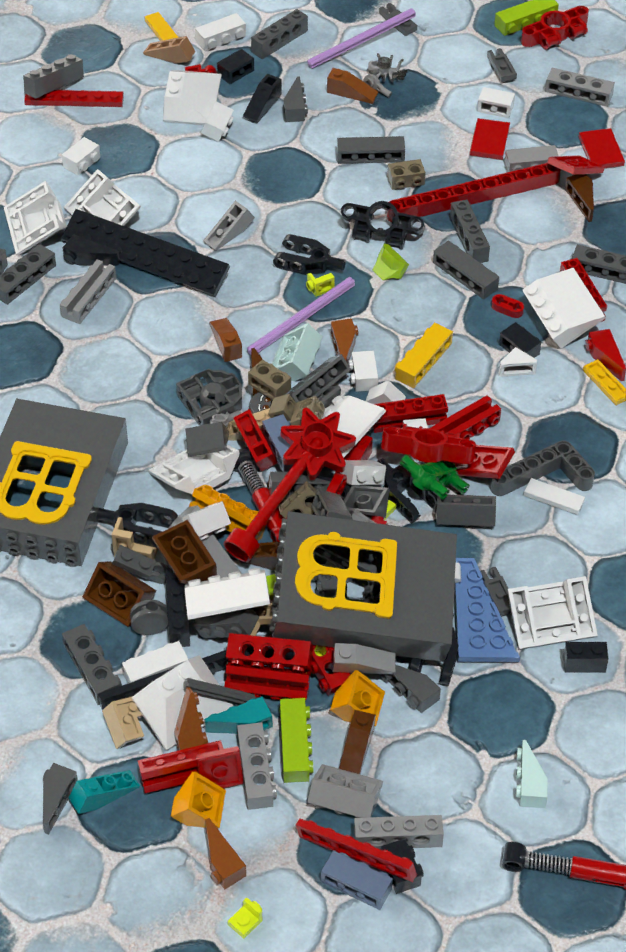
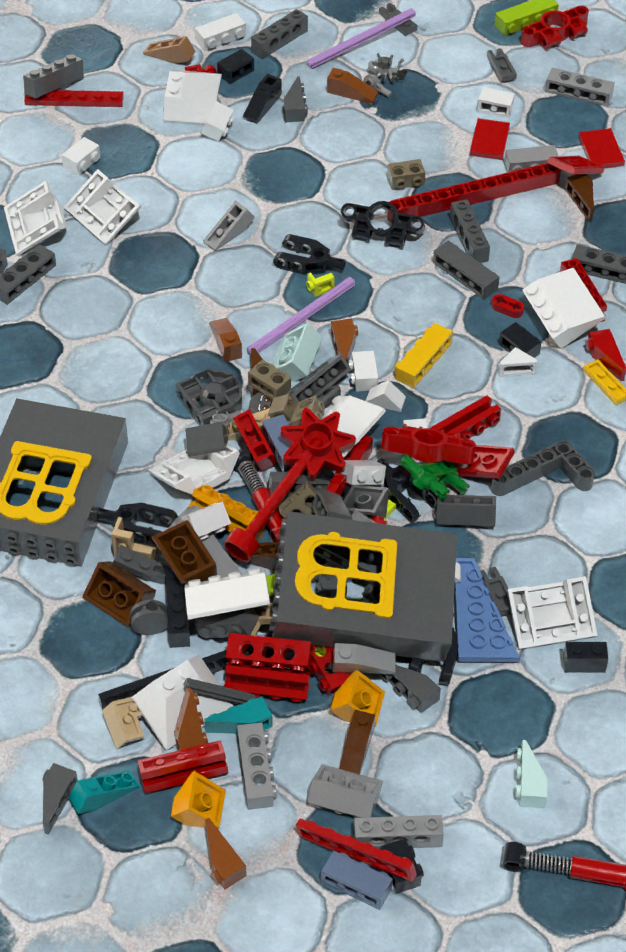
light grey brick [60,259,116,324] -> none
black plate [61,209,230,297] -> none
black slope [62,234,120,266] -> none
dark grey brick [62,624,122,705] -> none
white brick [122,641,188,683] -> none
yellow tile [144,12,178,41] -> none
red tile [196,746,244,788] -> none
neon yellow bracket [228,897,263,939] -> none
lime brick [280,698,313,783] -> none
dark grey brick [337,136,405,164] -> none
lime slope [372,244,409,281] -> none
red brick [372,394,448,433] -> none
white tile [524,478,585,515] -> none

